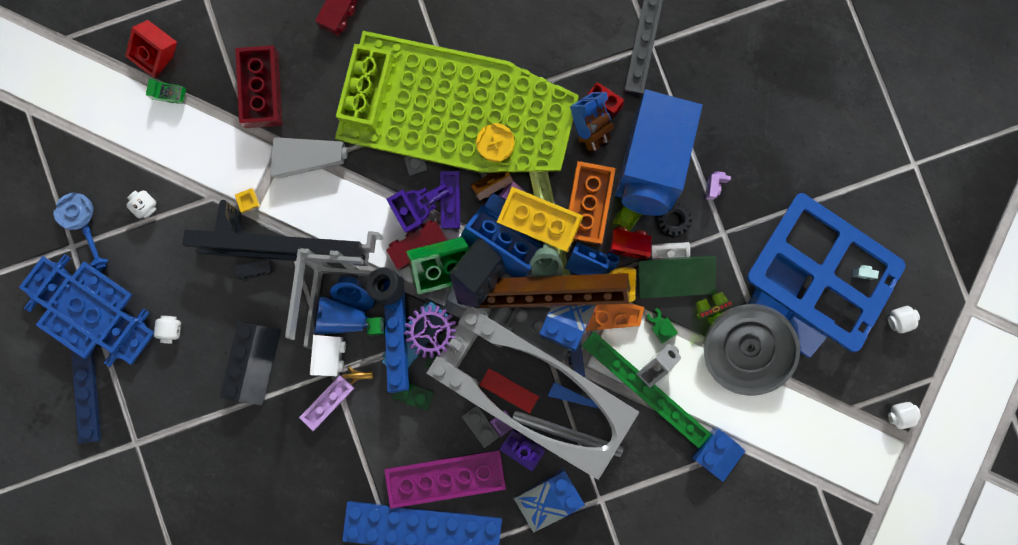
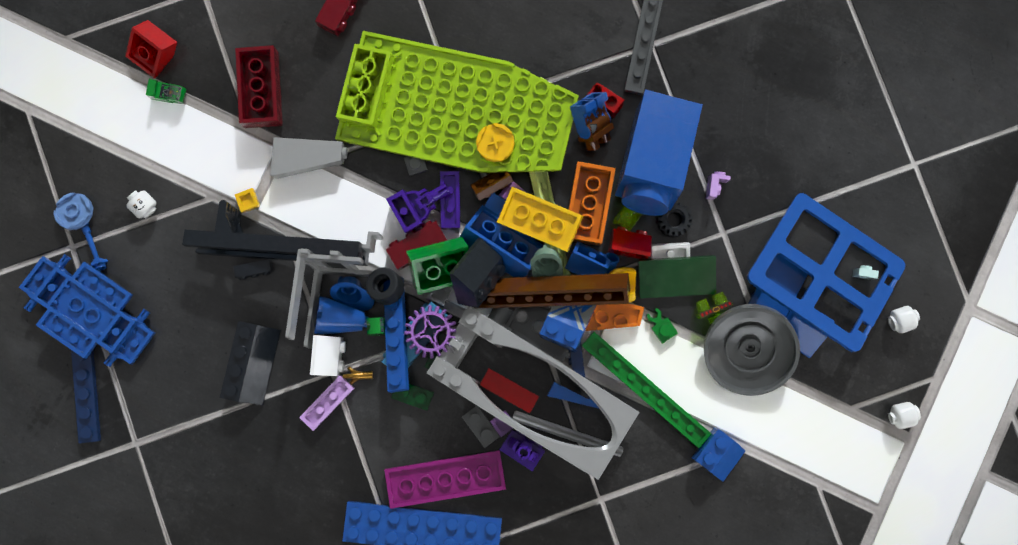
white head [154,316,181,344] -> none
blue slope [514,468,585,533] -> none
light grey torso [637,344,681,388] -> none

